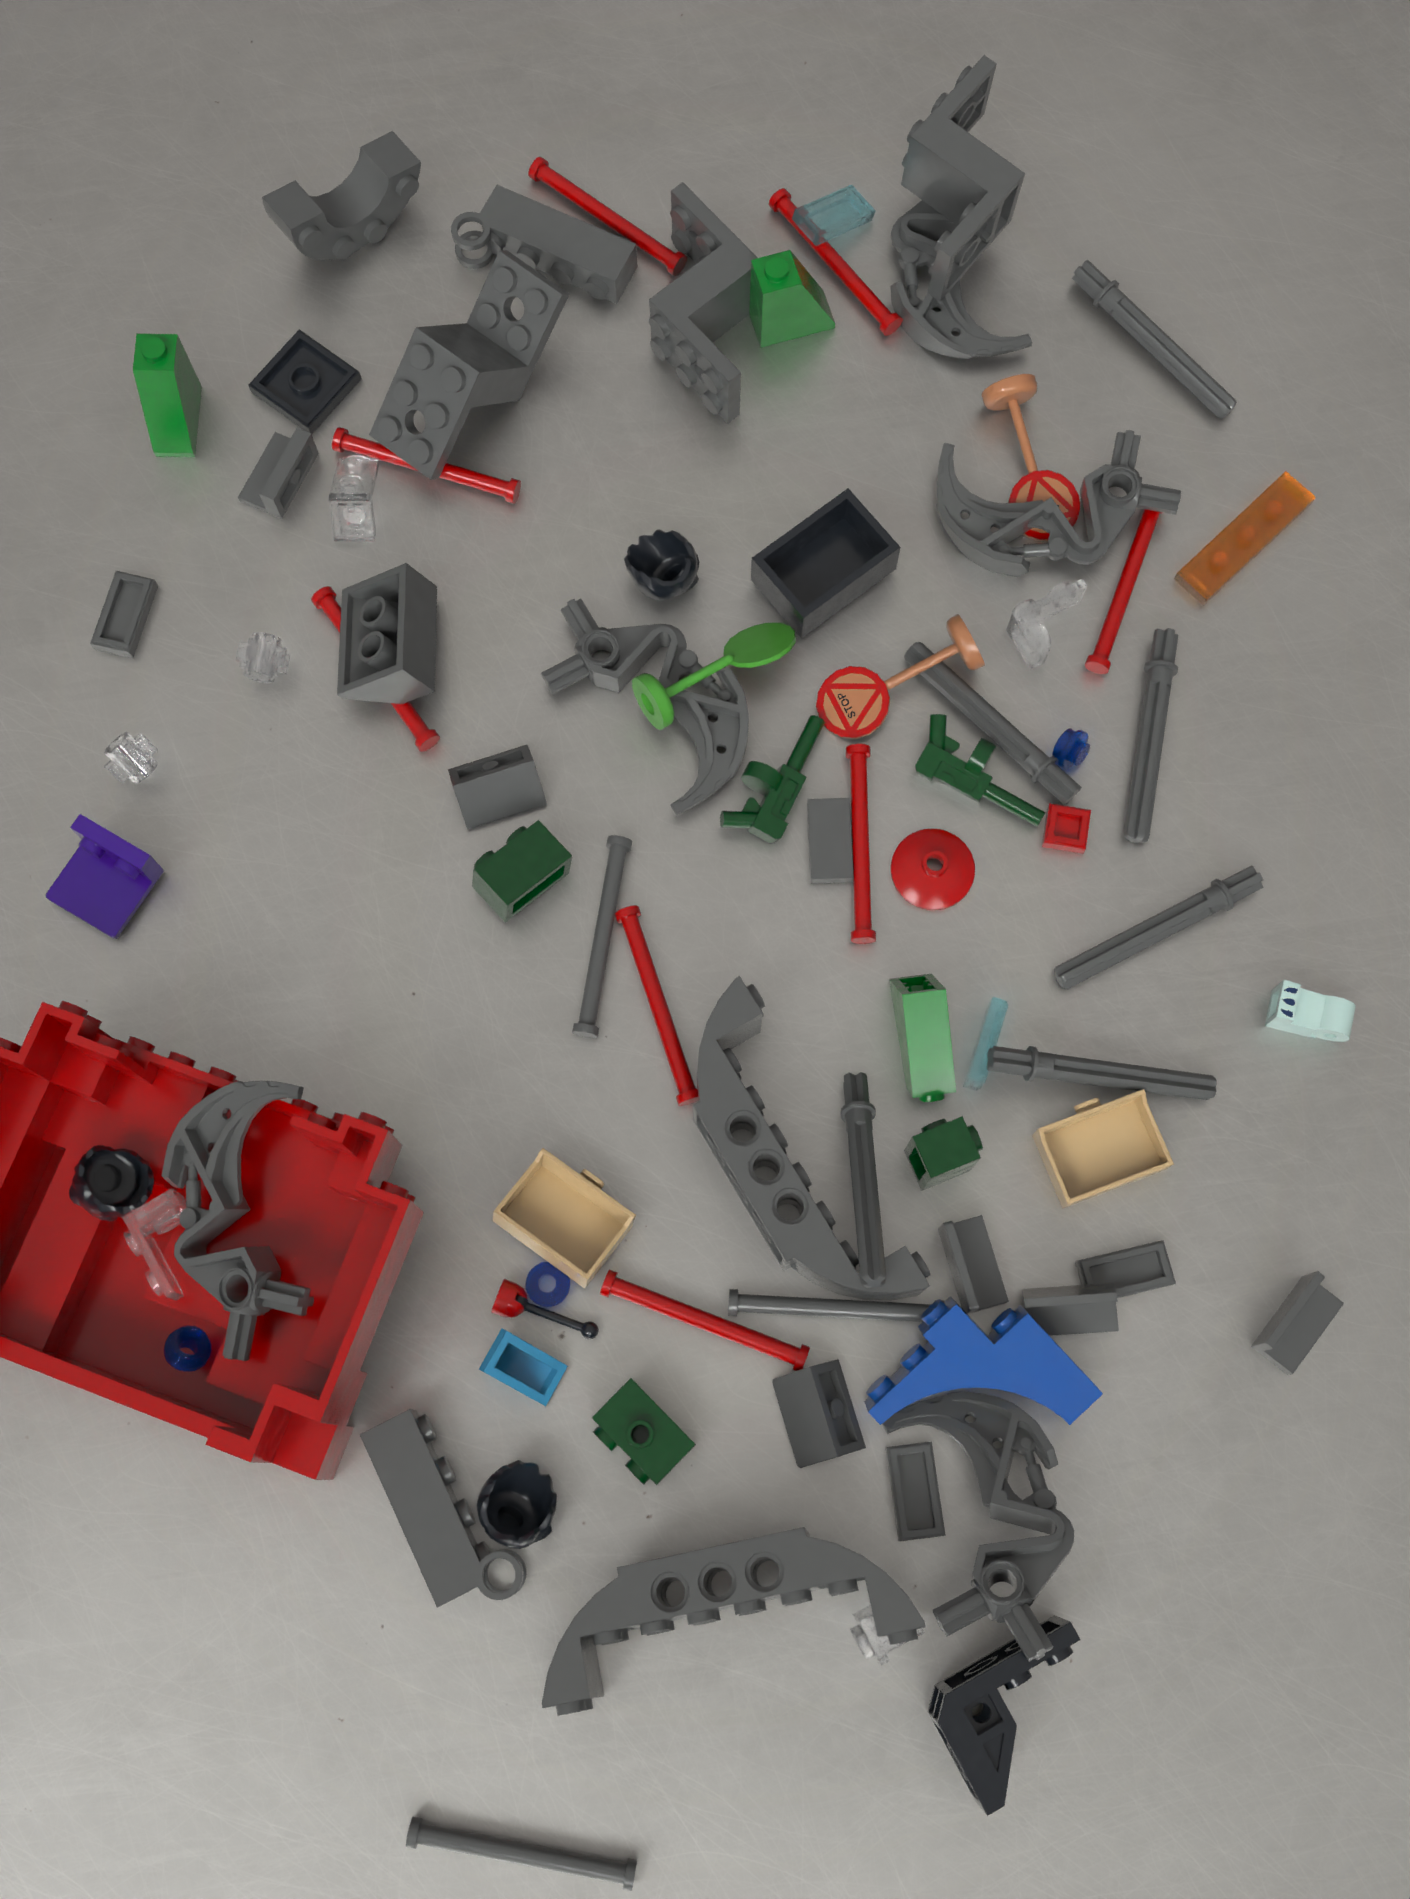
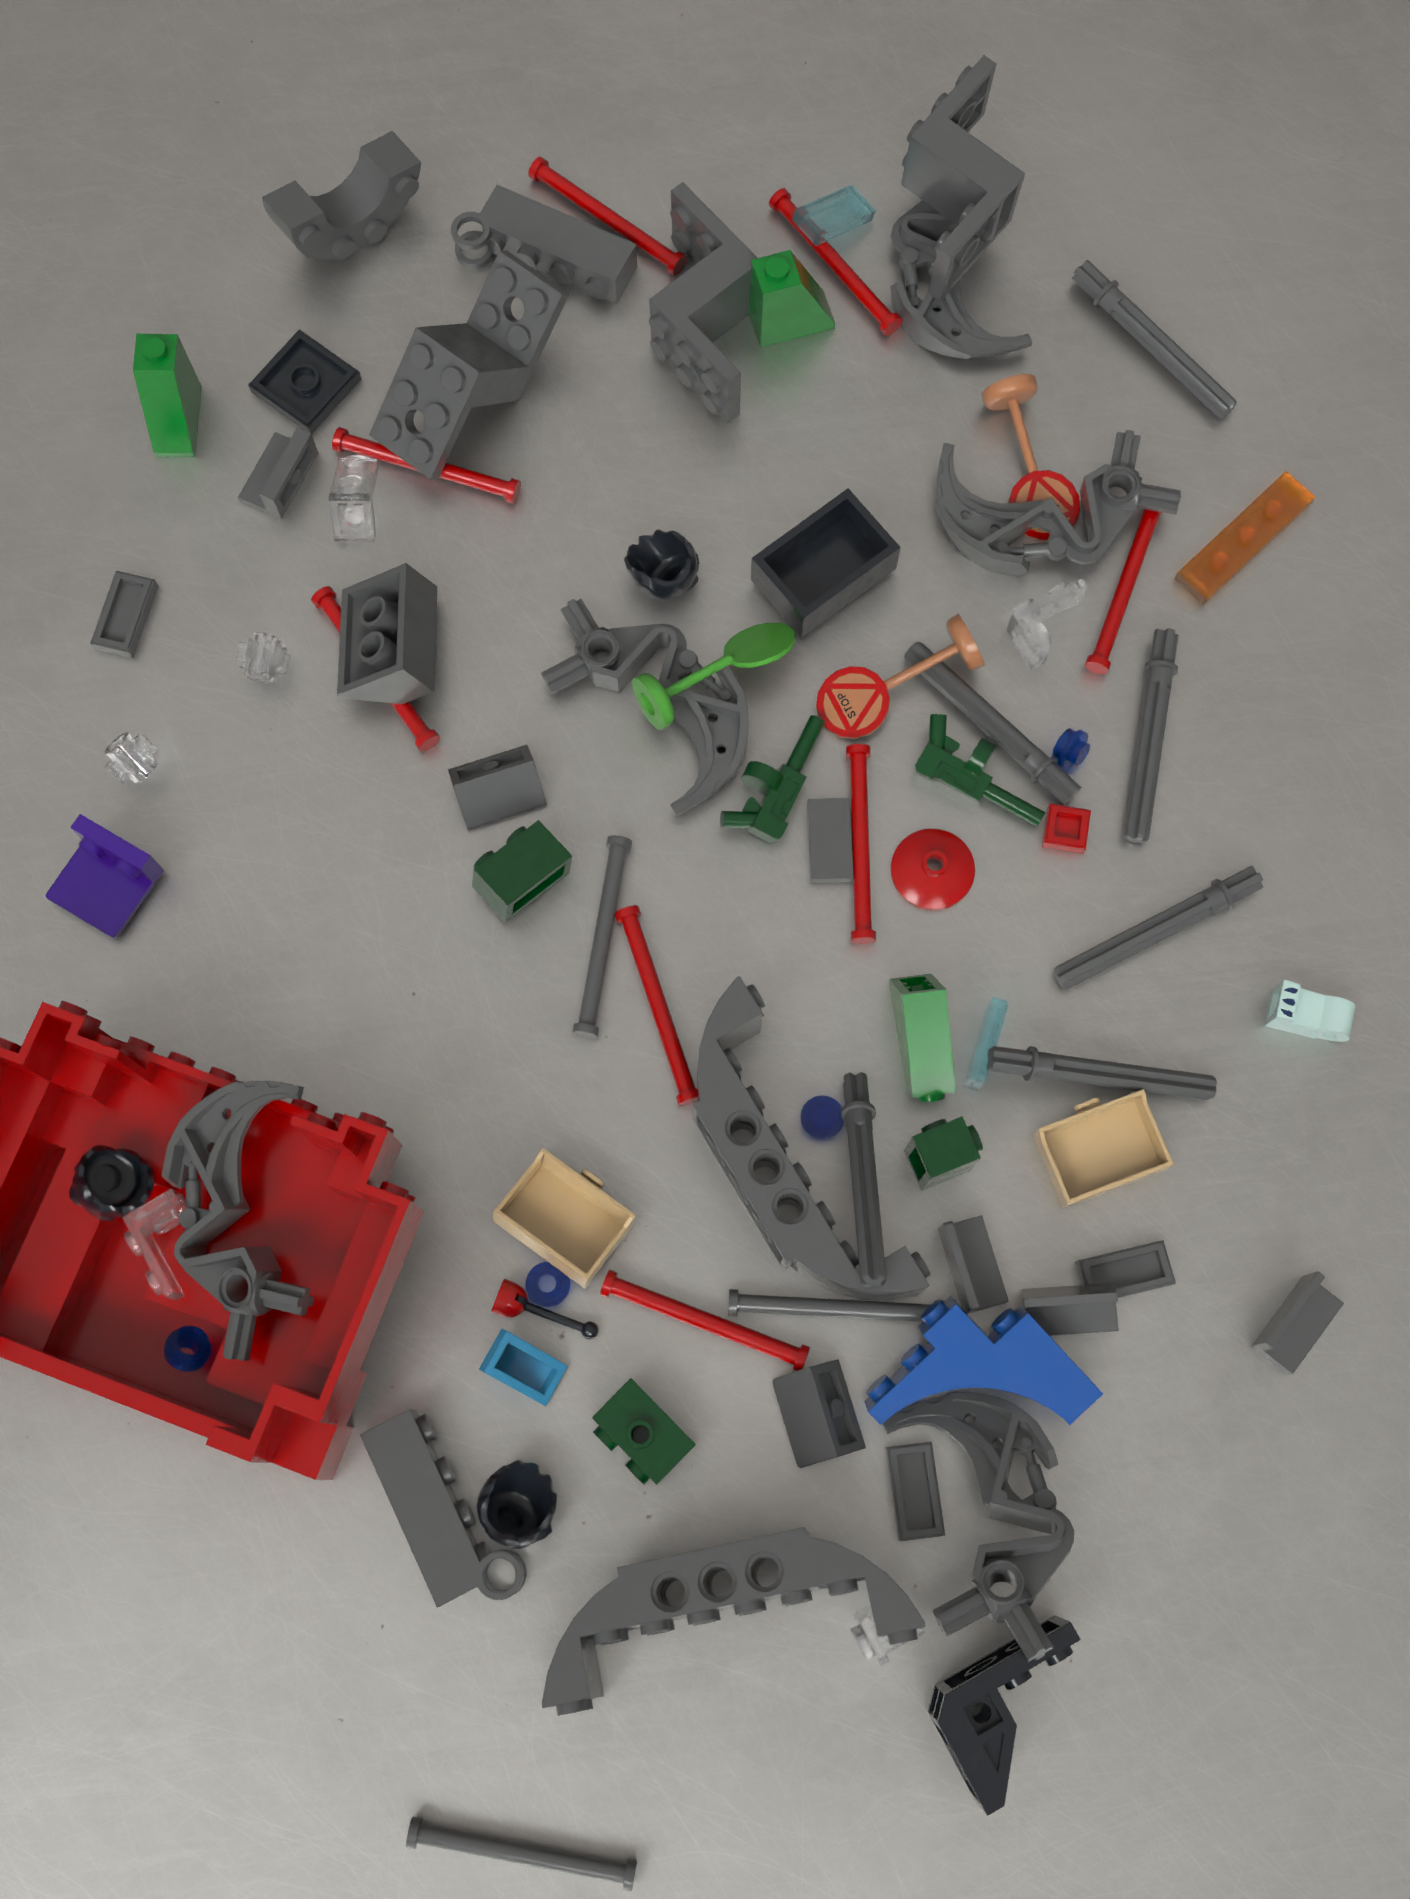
none -> clear blue plate [800,1095,844,1140]

